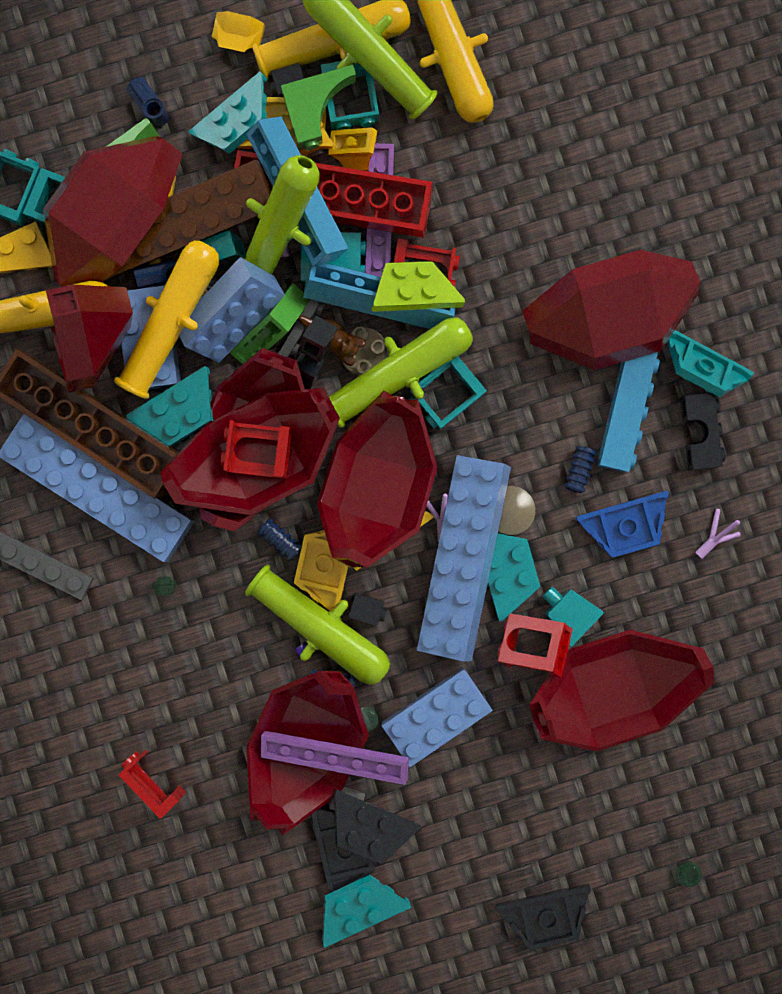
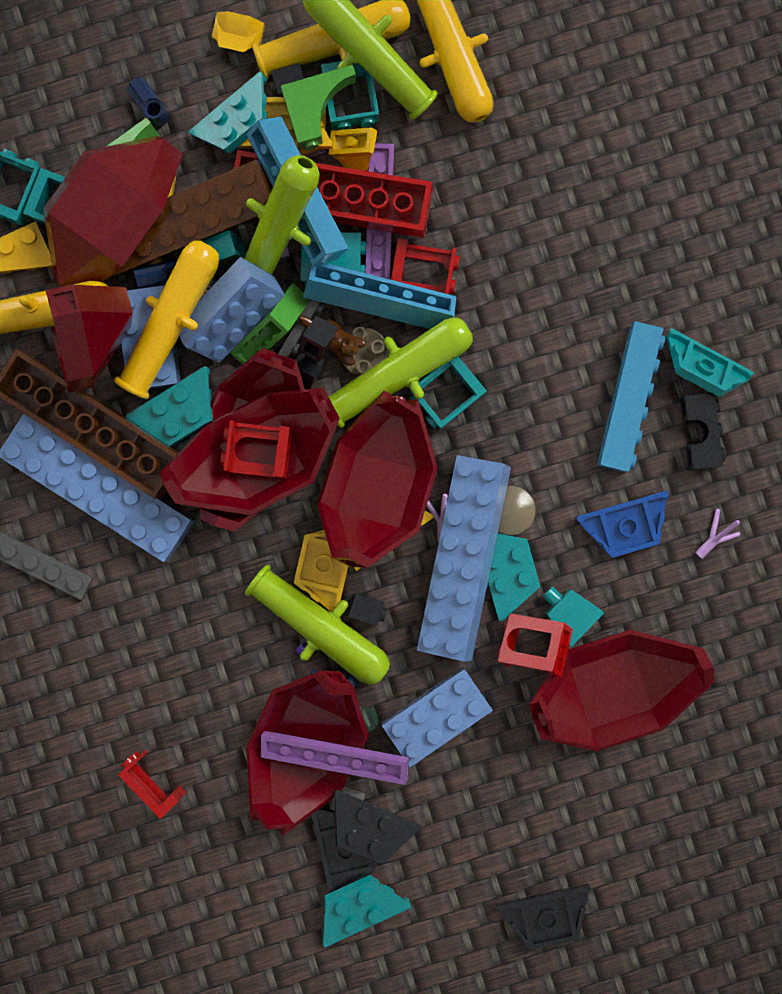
clear green plate [152,576,177,595] -> none
dark blue piece [257,518,302,562] -> none
lime wing [371,261,465,312] -> none
dark red panel [522,250,701,370] -> none
dark blue piece [564,446,597,493] -> none
clear green plate [676,861,702,887] -> none

